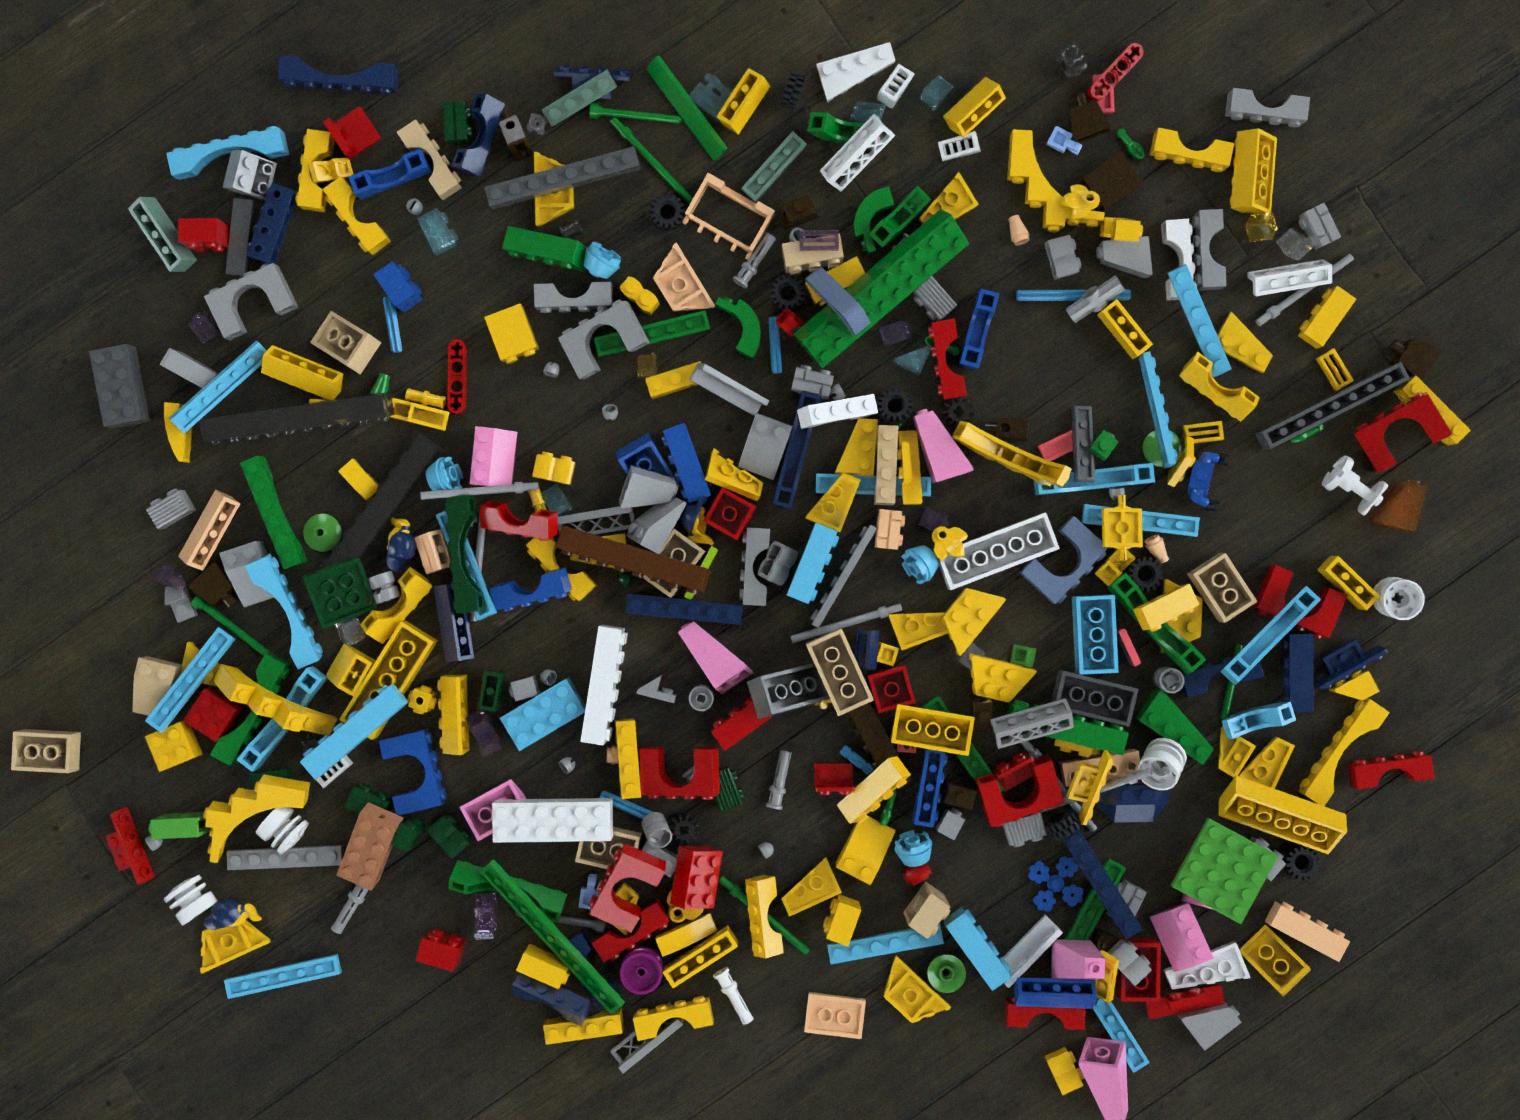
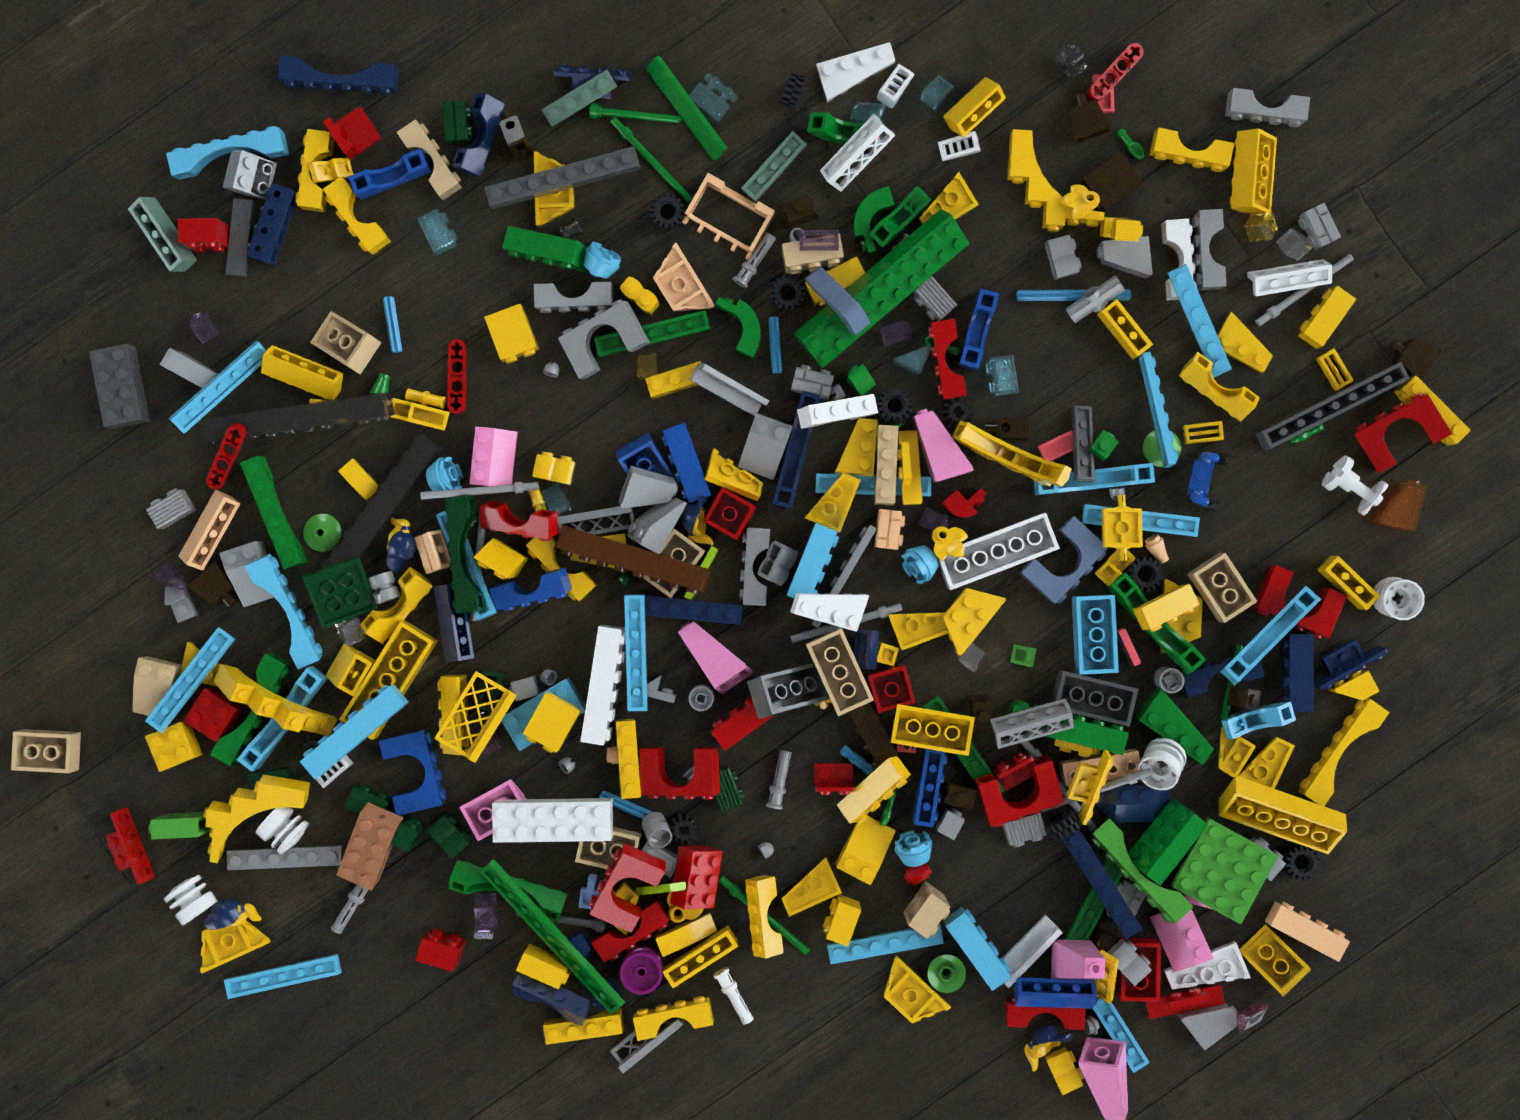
light grey hinge [145,835,163,851] -> none
yellow slope [164,402,192,463] -> none
green piece [190,595,270,656] -> none
light grey arch [204,263,299,341] -> none
blue brick [373,261,423,313] -> none
light grey hinge [406,198,423,215] -> none
yellow brick [407,685,437,714] -> none
clear plate [526,113,548,135] -> none
light grey hinge [602,404,618,420] -> none
yellow brick [716,68,770,135] -> none
red rock [775,308,805,337] -> none
light nougat plate [804,992,866,1039] -> none
yellow wing [969,653,1037,703] -> none
light nougat cone [1008,215,1030,246] -> none
blue plant [1028,856,1083,912] -> none
light blue plate [1046,126,1083,155] -> none
yellow wing [1168,436,1196,487] -> none
red arch [1348,751,1435,790] -> none
none -> red beam [206,423,247,490]
none -> yellow fence [434,671,517,763]
none -> yellow slope [474,538,528,580]
none -> yellow brick [523,691,582,753]
none -> medium azure plate [624,594,648,711]
none -> lime tile [635,882,686,896]
none -> white wing [790,593,869,632]
none -> green slope [846,364,876,397]
none -> red brick [941,488,987,518]
none -> clear light blue brick [986,354,1019,398]
none -> hair [1024,1025,1073,1072]
none -> light grey plate [1085,1016,1100,1035]
none -> bright green arch [1090,818,1193,924]
none -> green brick [1128,798,1208,886]
none -> dark brown brick [1227,685,1261,710]
none -> clear pink slope [1236,1003,1268,1033]

